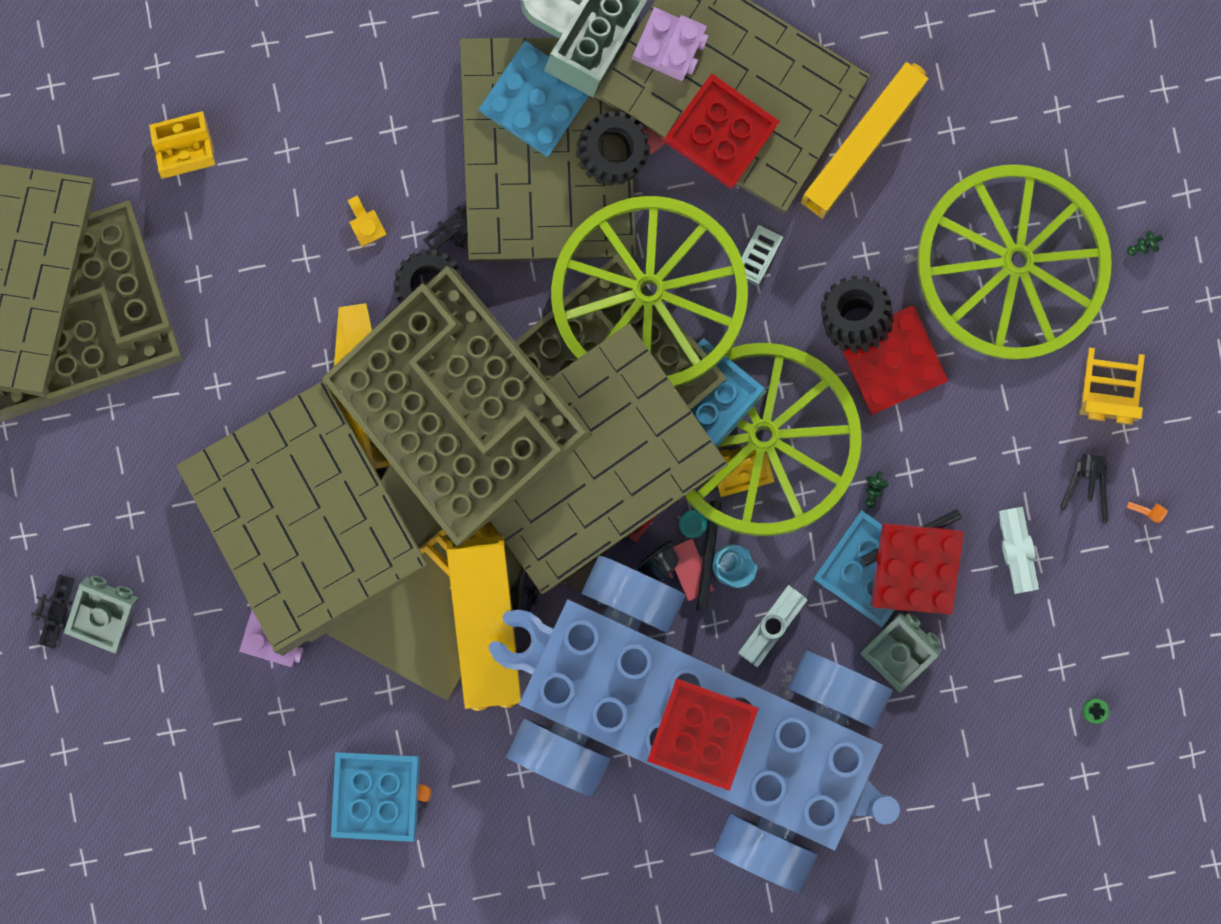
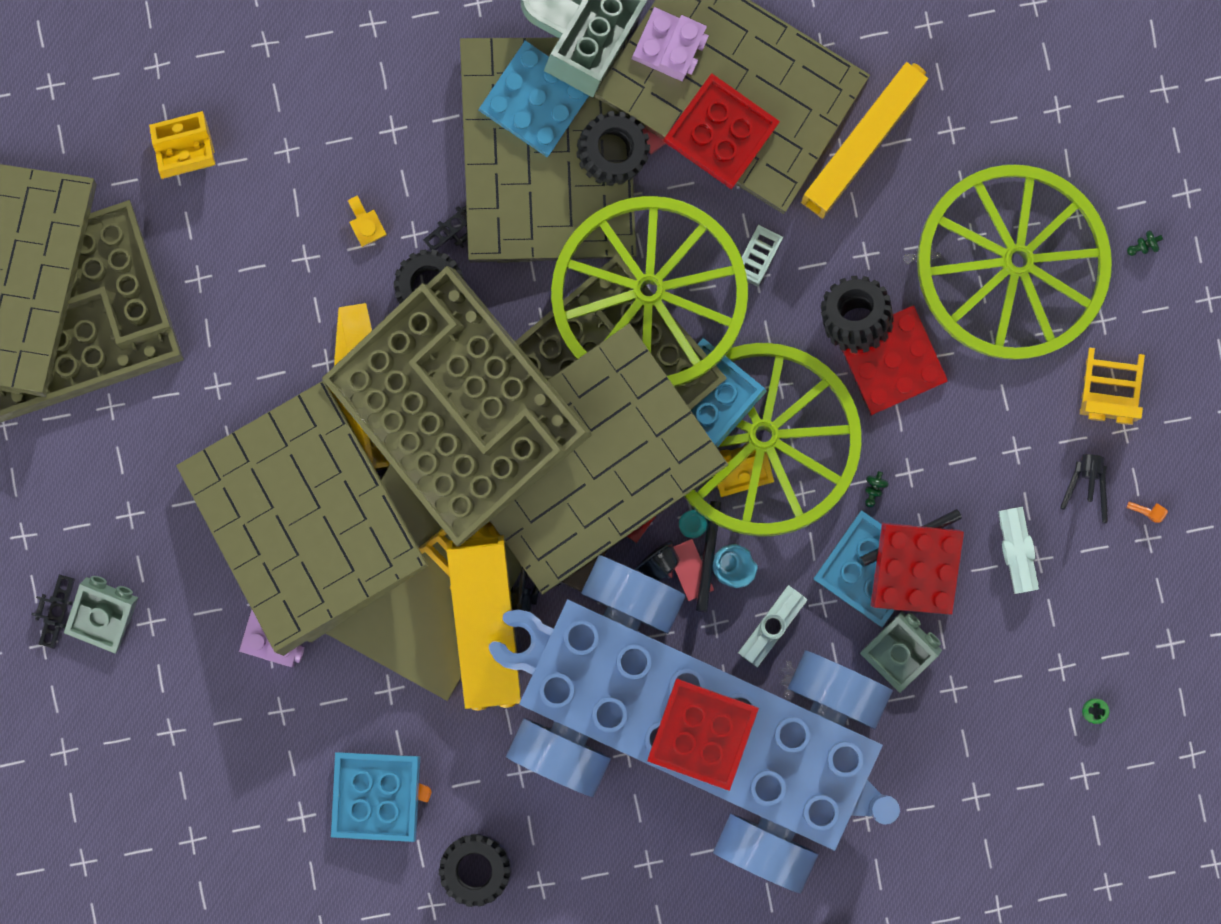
none -> black tyre [439,834,511,907]

